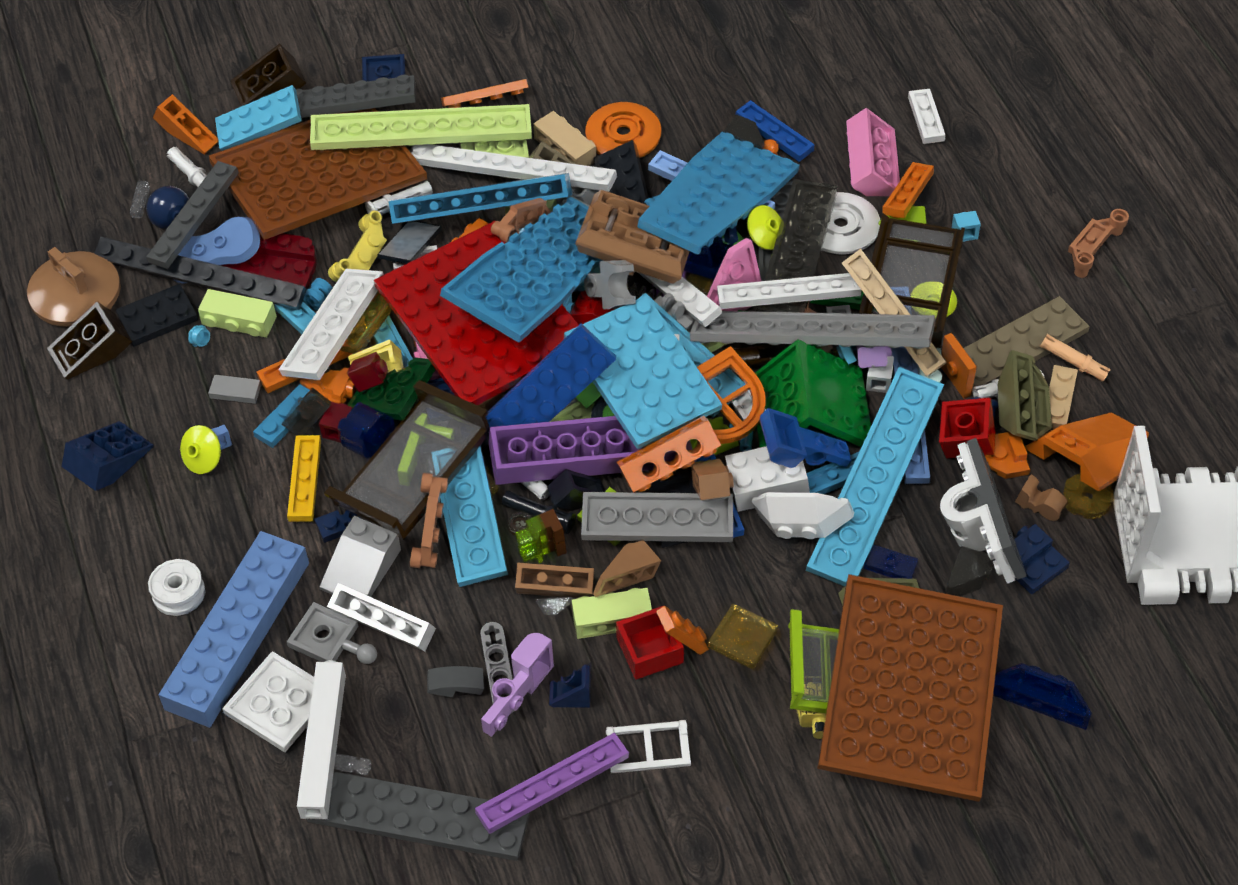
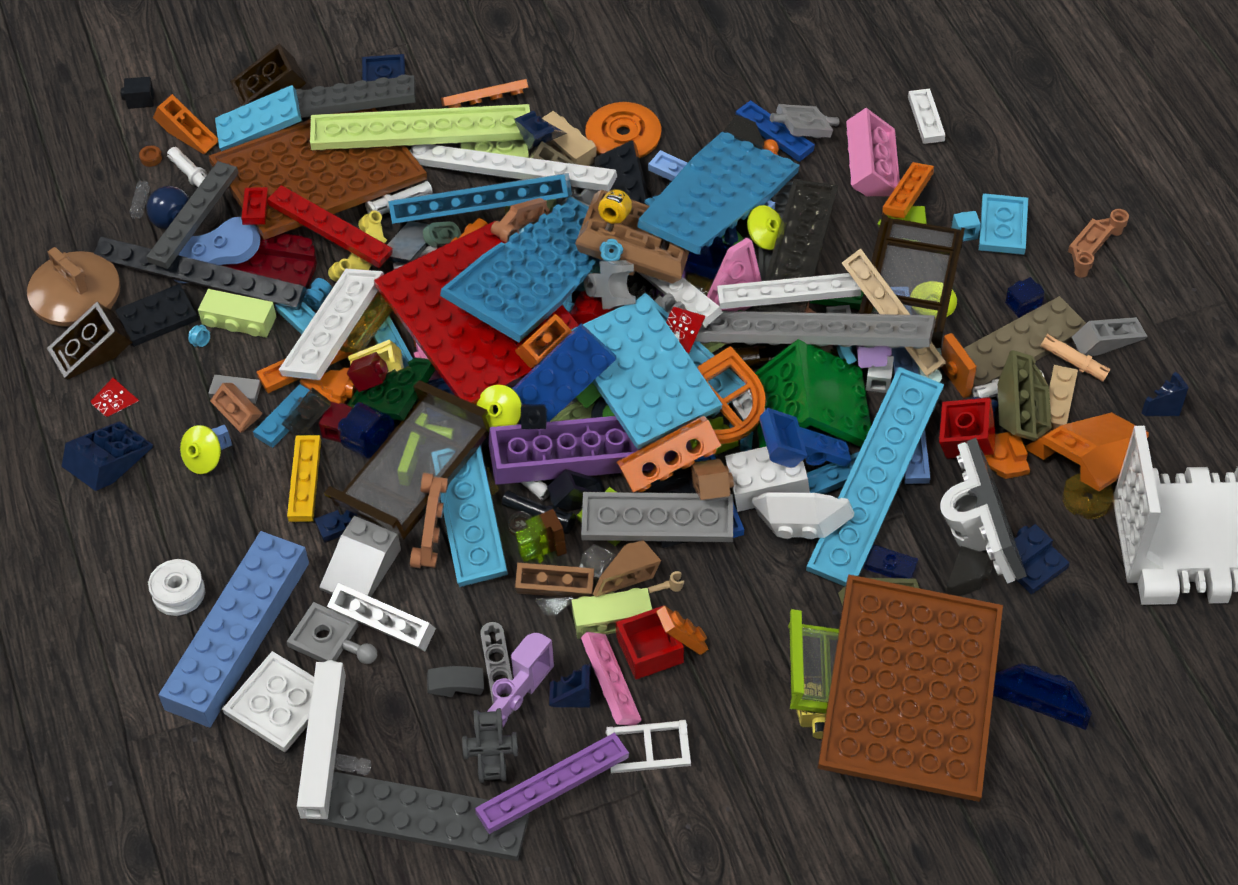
clear yellow plate [708,604,778,669] -> none
white piece [804,192,880,254] -> none
medium nougat leg [1015,474,1068,521] -> none
none -> red sticker [91,378,139,417]
none -> black brick [121,76,154,109]
none -> dark orange tile [139,146,162,167]
none -> nougat slope [210,383,262,433]
none -> red plate [241,187,269,225]
none -> red plate [267,185,393,268]
none -> sand green plate [423,221,461,247]
none -> dark grey axle [462,708,518,783]
none -> neon yellow dish [477,385,522,427]
none -> dark blue slope [514,111,567,150]
none -> orange brick [515,314,572,369]
none -> black bracket [521,404,547,429]
none -> clear slope [579,544,615,578]
none -> bright pink plate [581,632,641,726]
none -> yellow head [598,190,632,224]
none -> medium azure plate [600,239,623,261]
none -> tan hand [648,571,684,593]
none -> red sticker [666,307,706,354]
none -> light grey plate [770,104,839,138]
none -> medium azure plate [979,194,1028,255]
none -> clear blue brick [1005,277,1045,318]
none -> light grey slope [1072,317,1148,356]
none -> dark blue slope [1141,372,1189,416]

